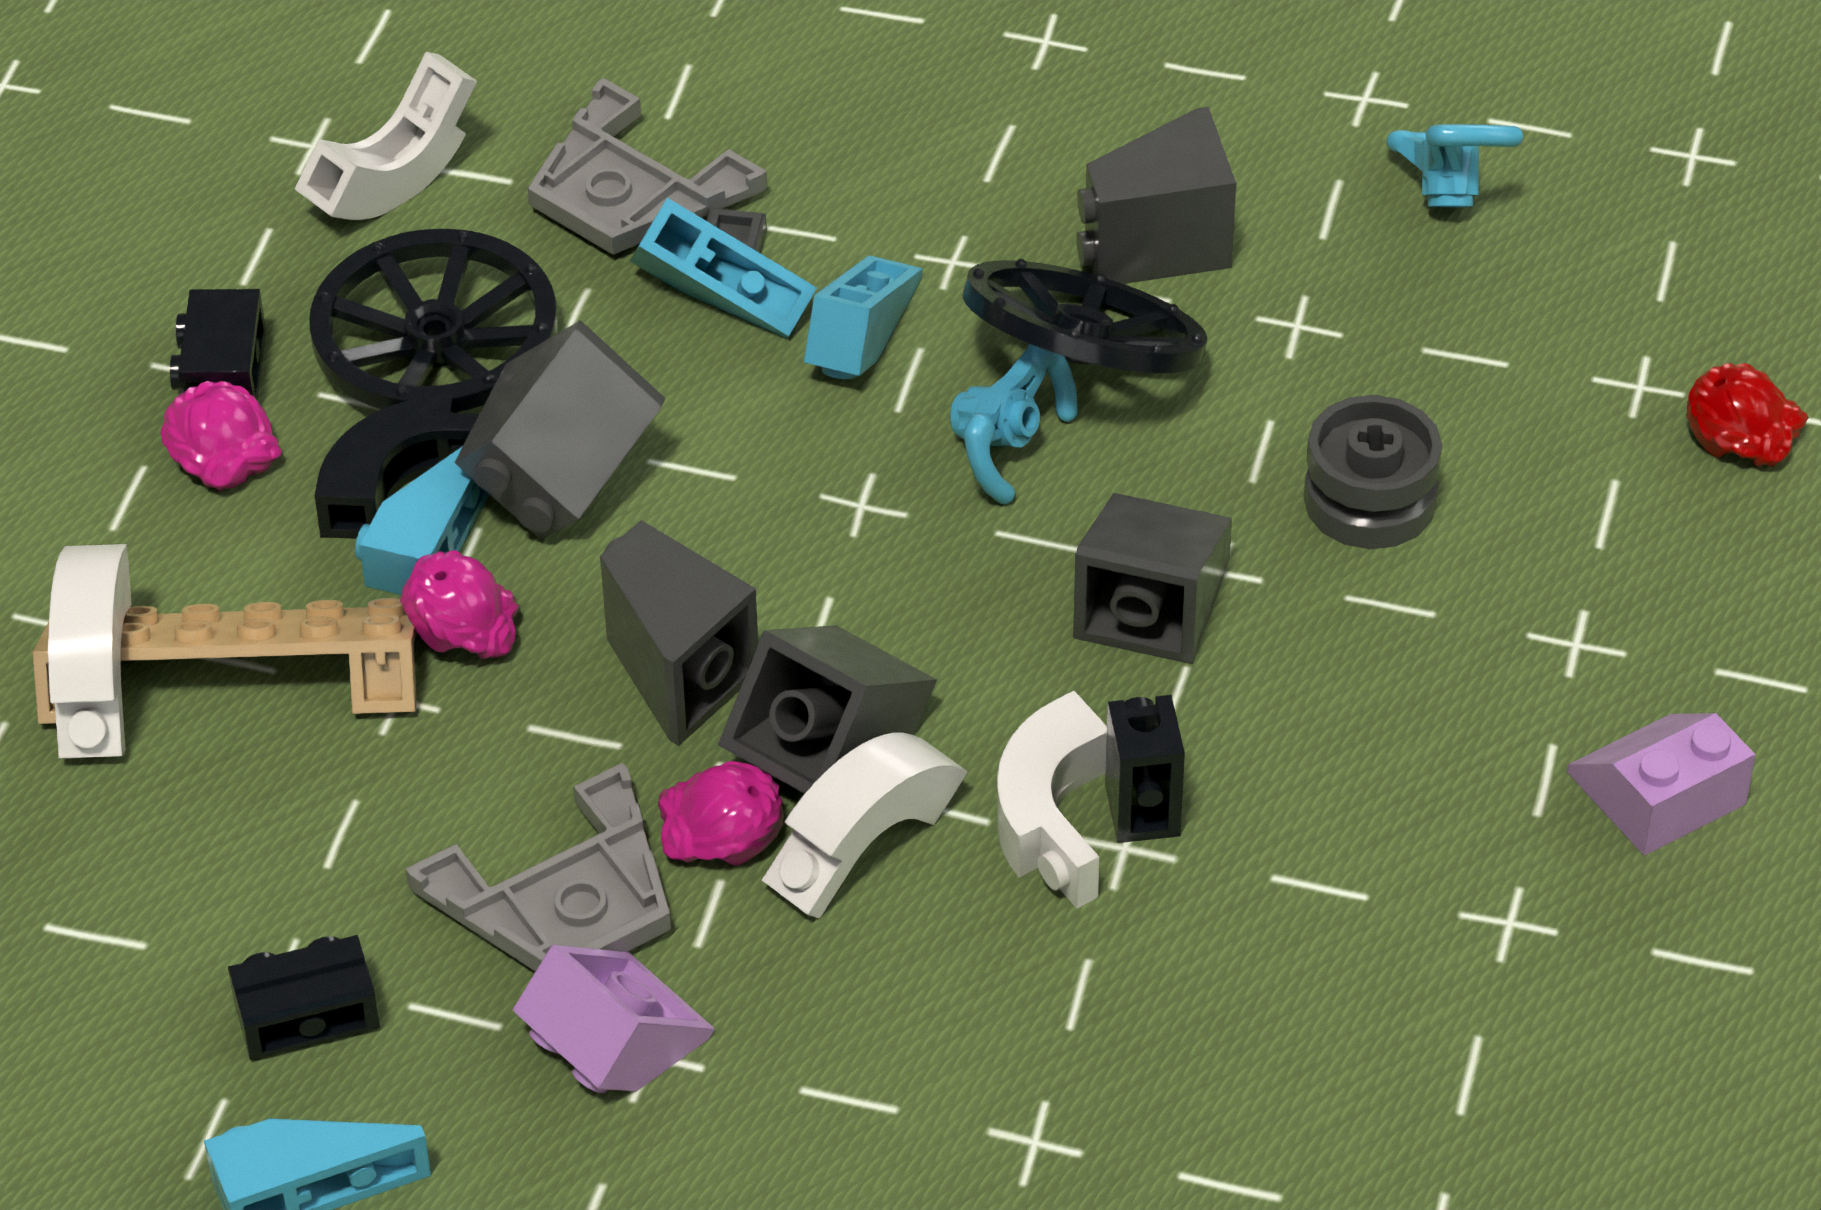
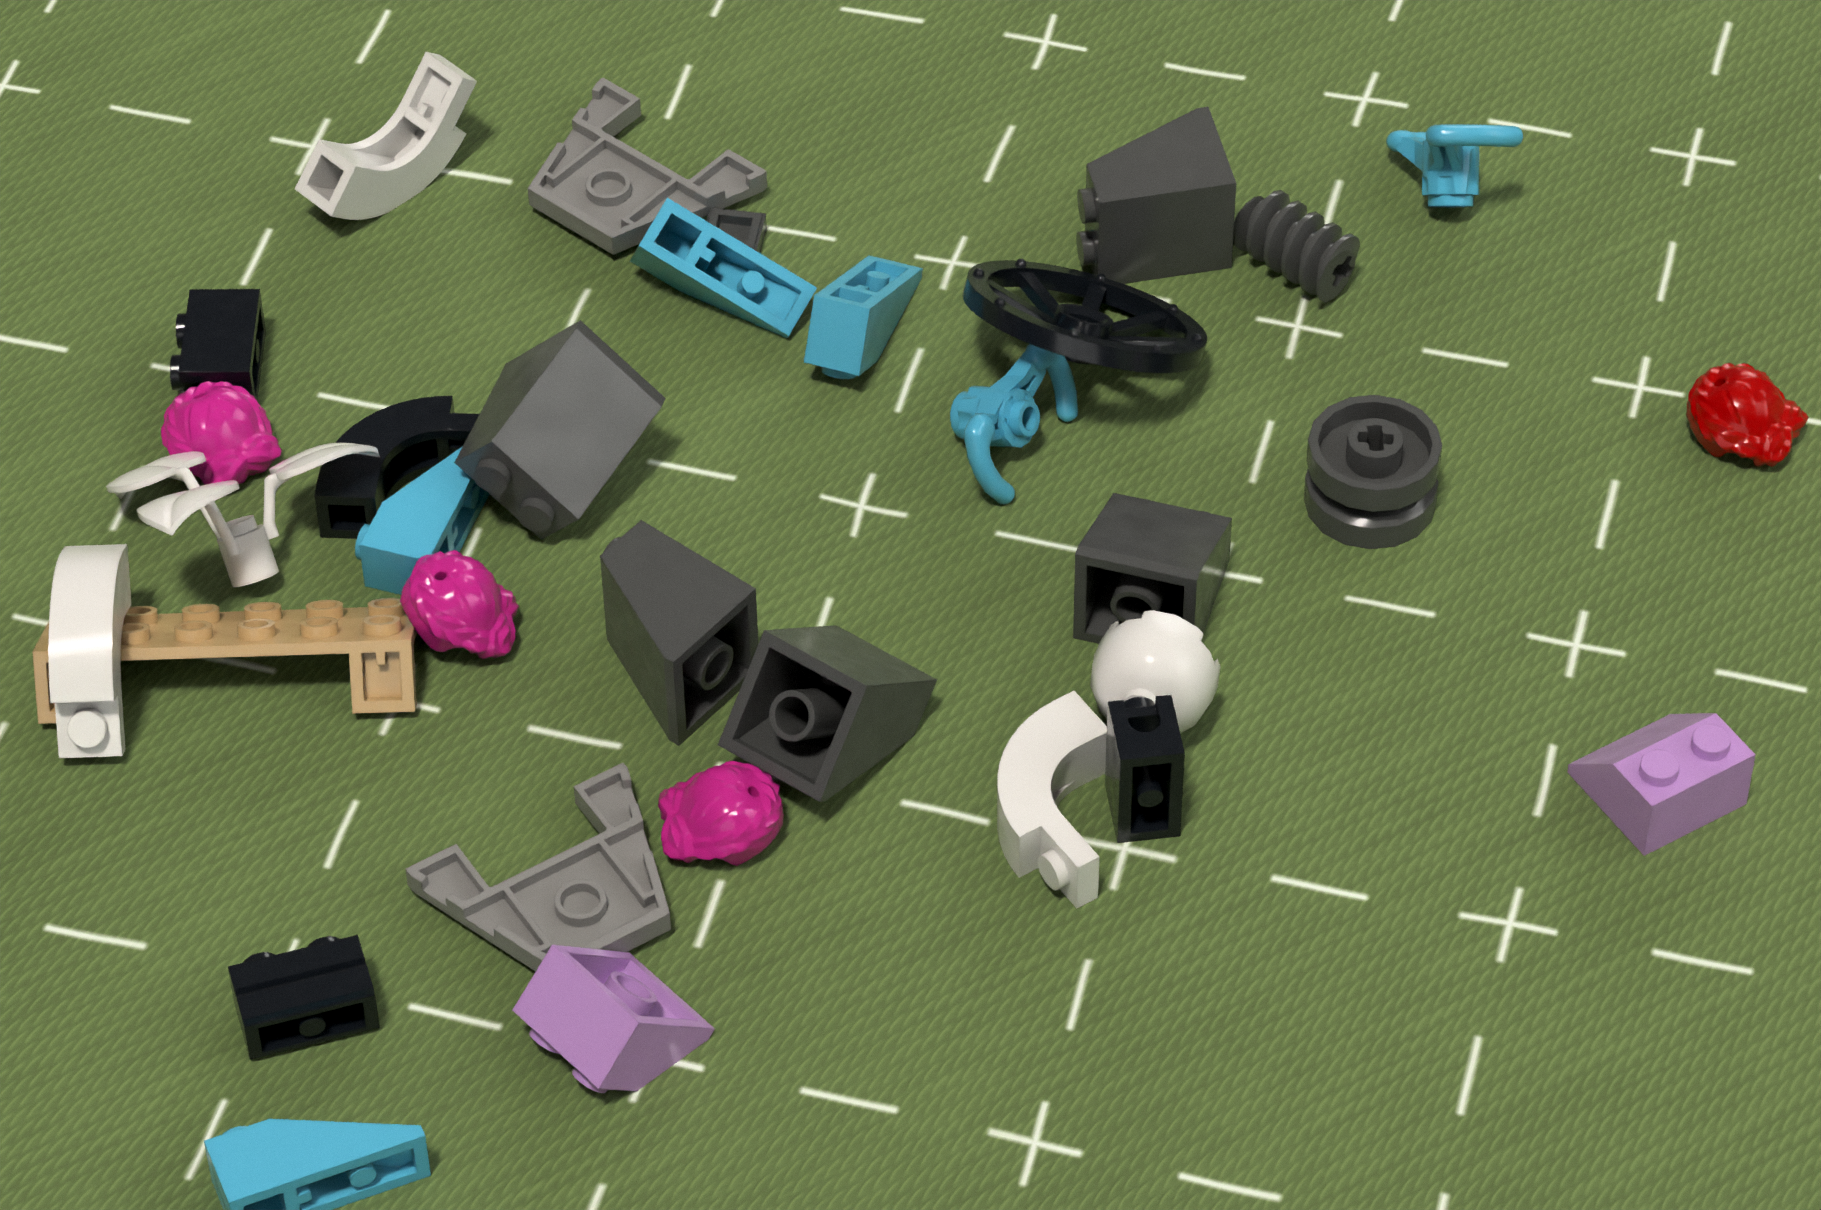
black wheel [309,229,558,413] -> none
white arch [762,733,968,918] -> none
none -> white plant [106,443,380,587]
none -> white cylinder [1090,610,1220,734]
none -> dark grey piece [1233,190,1360,303]

